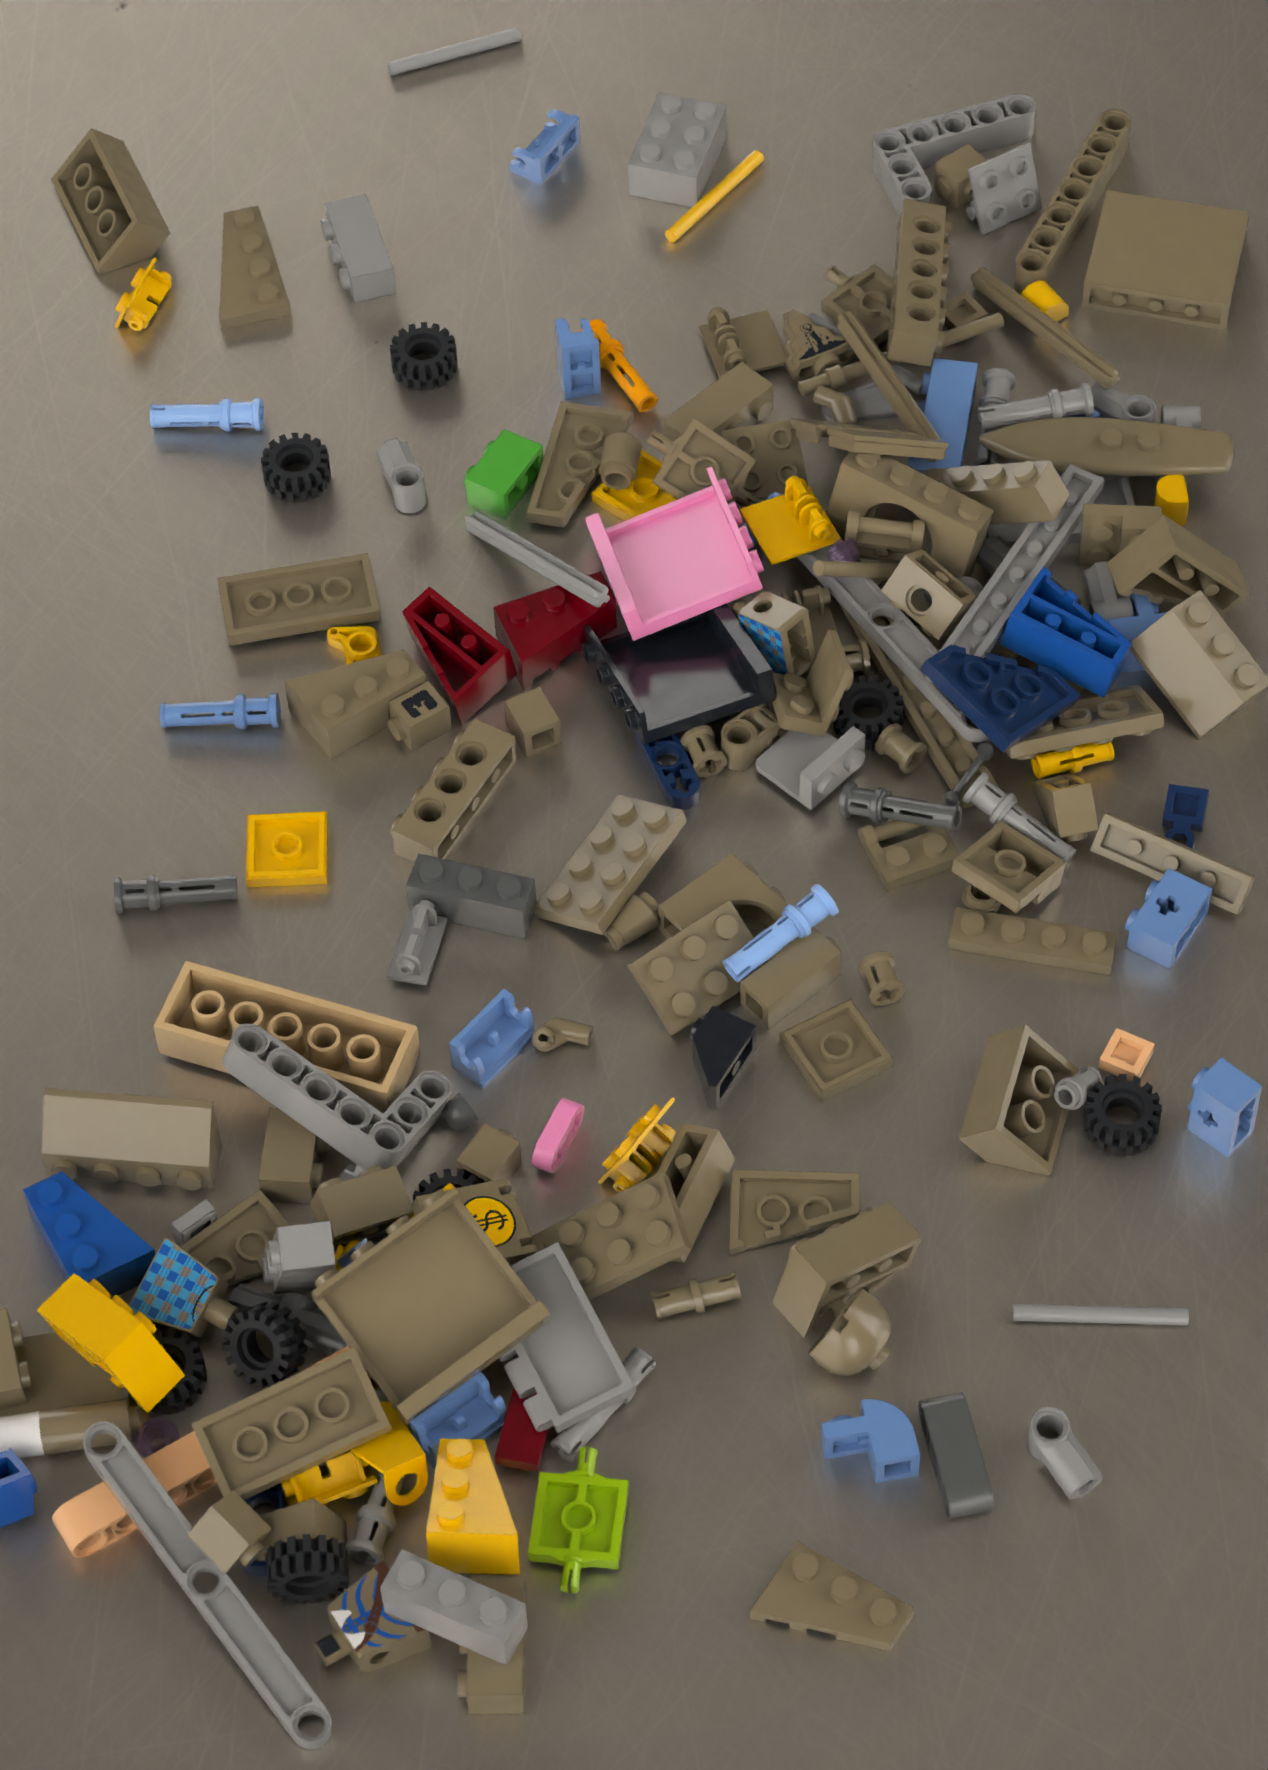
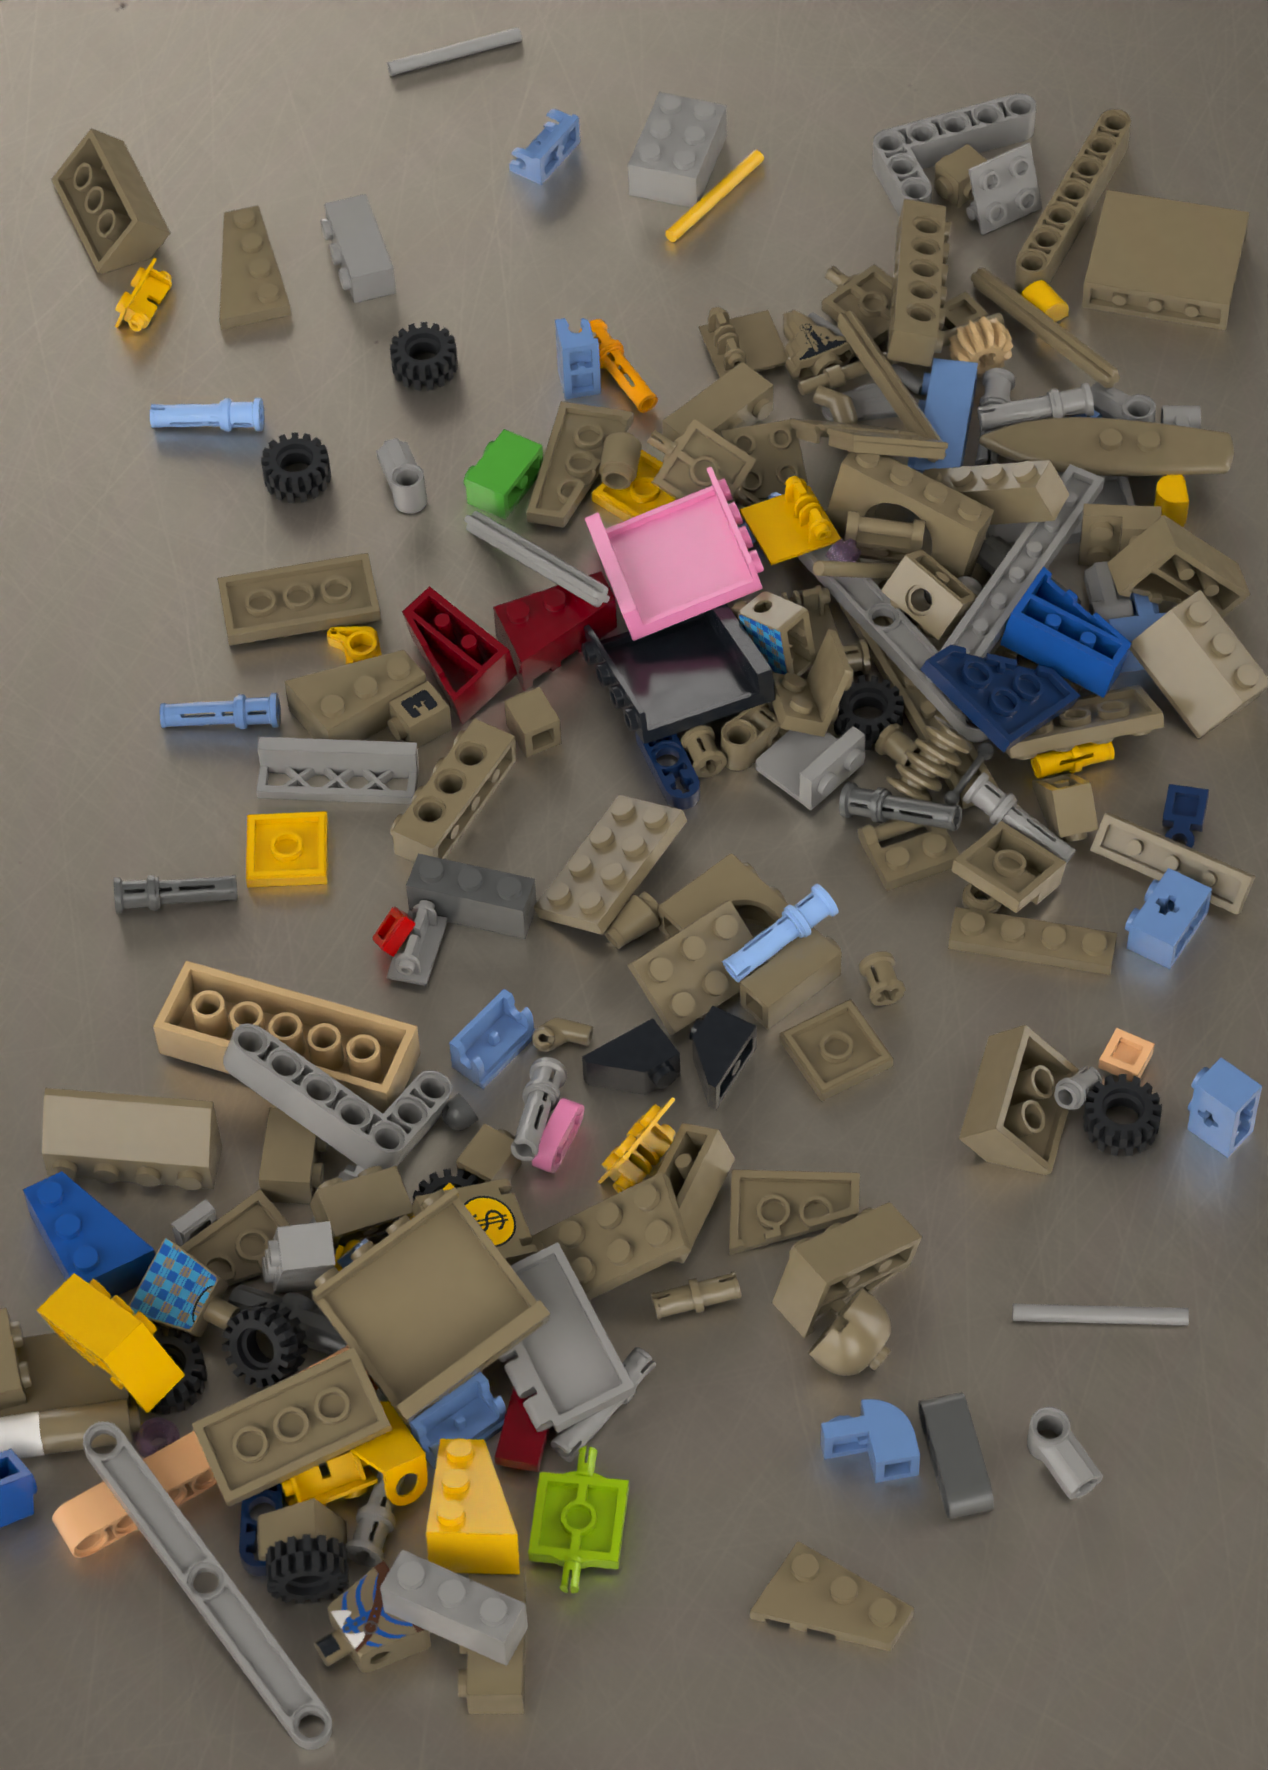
dark tan brick [188,1491,272,1574] -> none
none -> light grey fence [256,737,419,804]
none -> red tile [372,906,416,957]
none -> light grey pin [511,1057,567,1161]
none -> black slope [582,1018,681,1095]
none -> dark tan piece [885,716,972,802]
none -> tan gear [949,316,1013,378]

